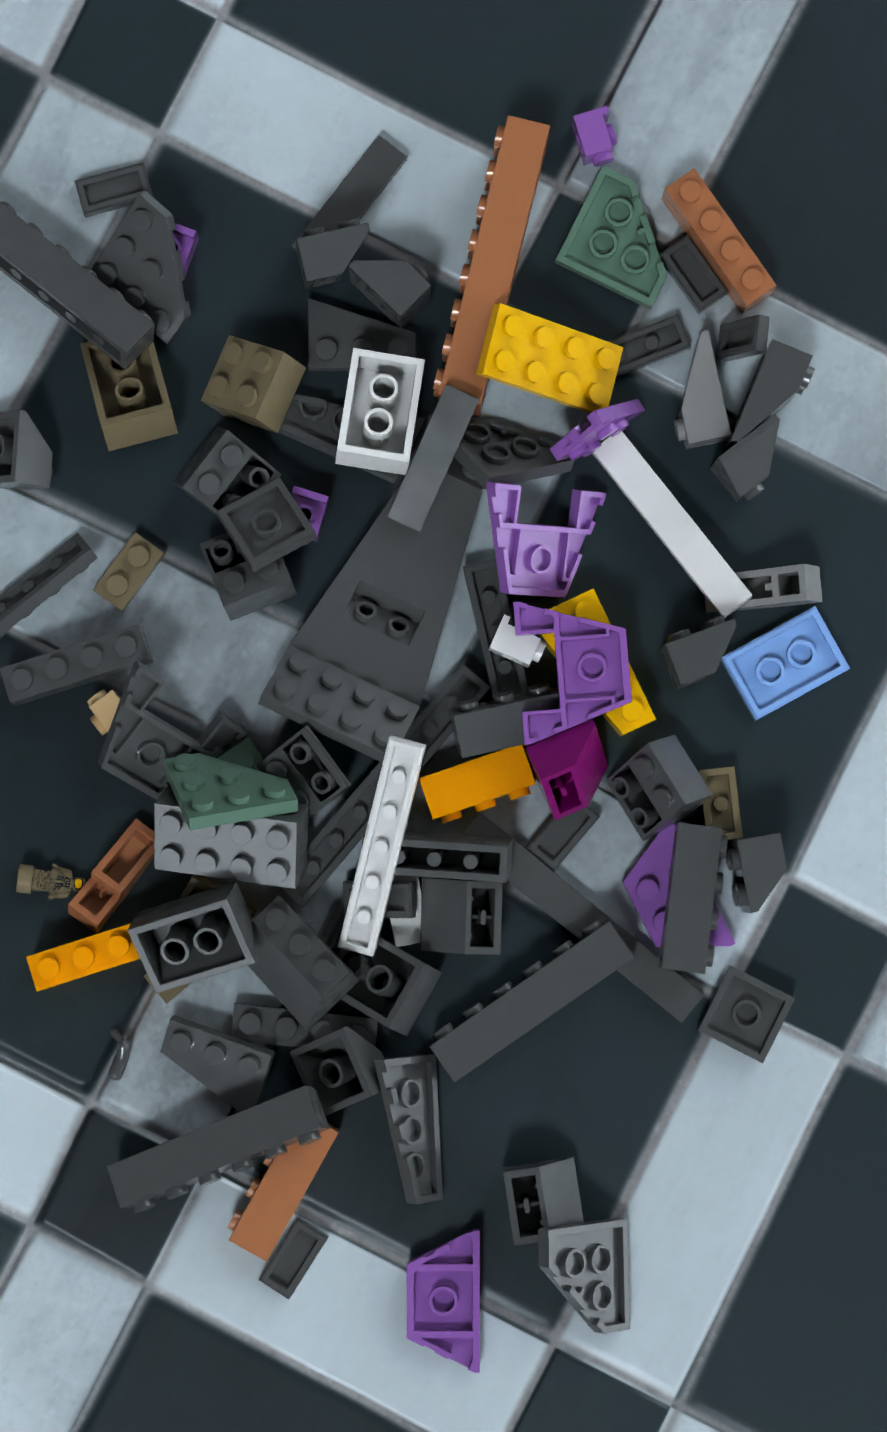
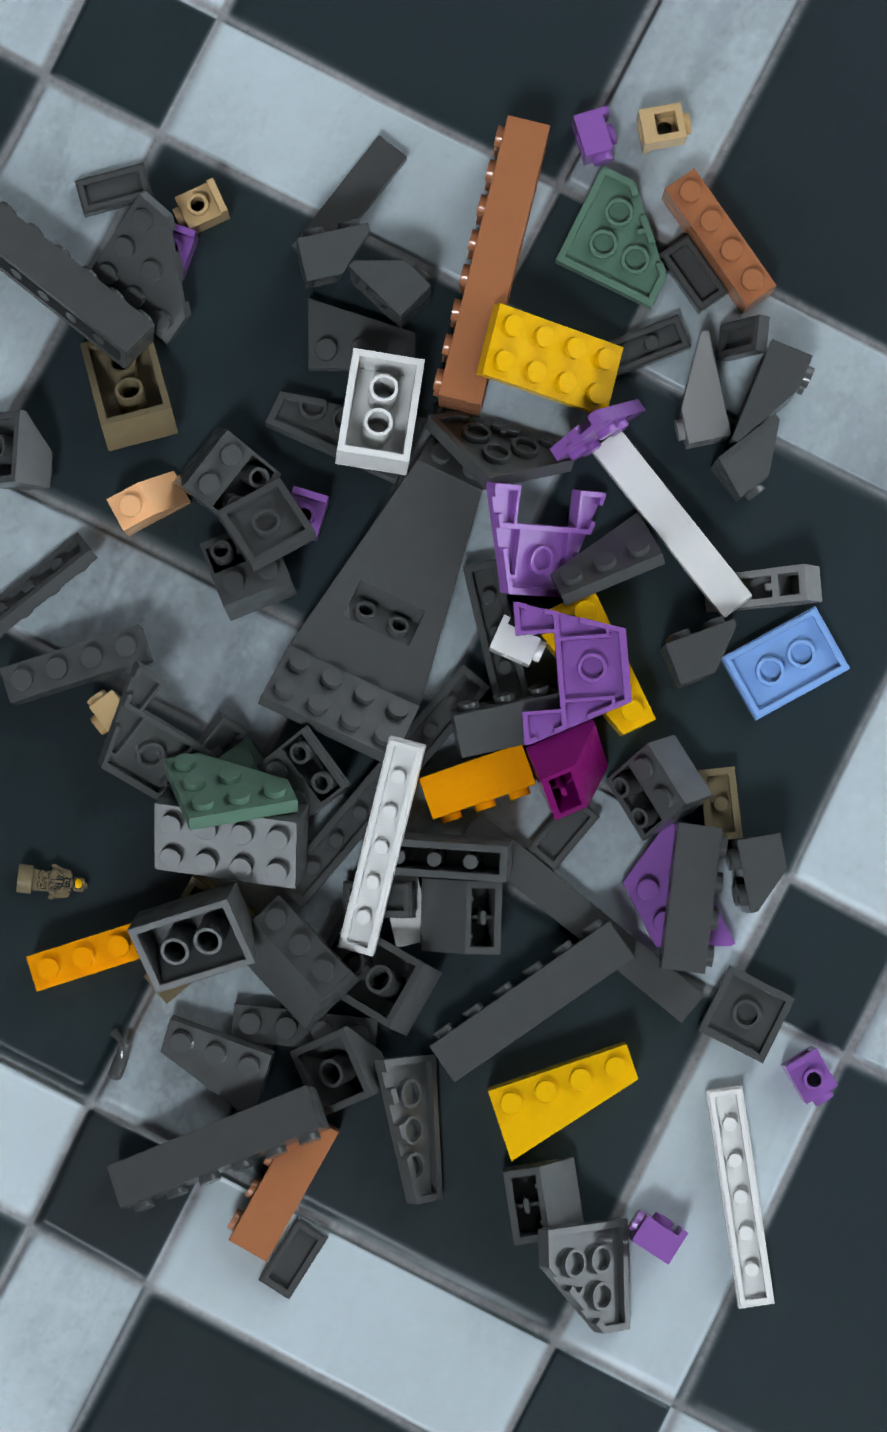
nougat slope [68,819,154,934] -> none
dark tan plate [93,532,165,612] -> none
dark tan brick [201,335,306,433] -> none
dark grey tile [387,383,480,532] -> none
medium lavender wing [407,1228,480,1373] -> none
none -> light nougat slope [106,471,191,537]
none -> tan brick [172,178,231,234]
none -> yellow wedge [487,1041,638,1161]
none -> dark grey wing [550,512,665,606]
none -> medium lavender brick [628,1209,688,1265]
none -> tan brick [636,102,692,154]
none -> white tile [705,1085,775,1309]
none -> medium lavender brick [781,1046,838,1106]

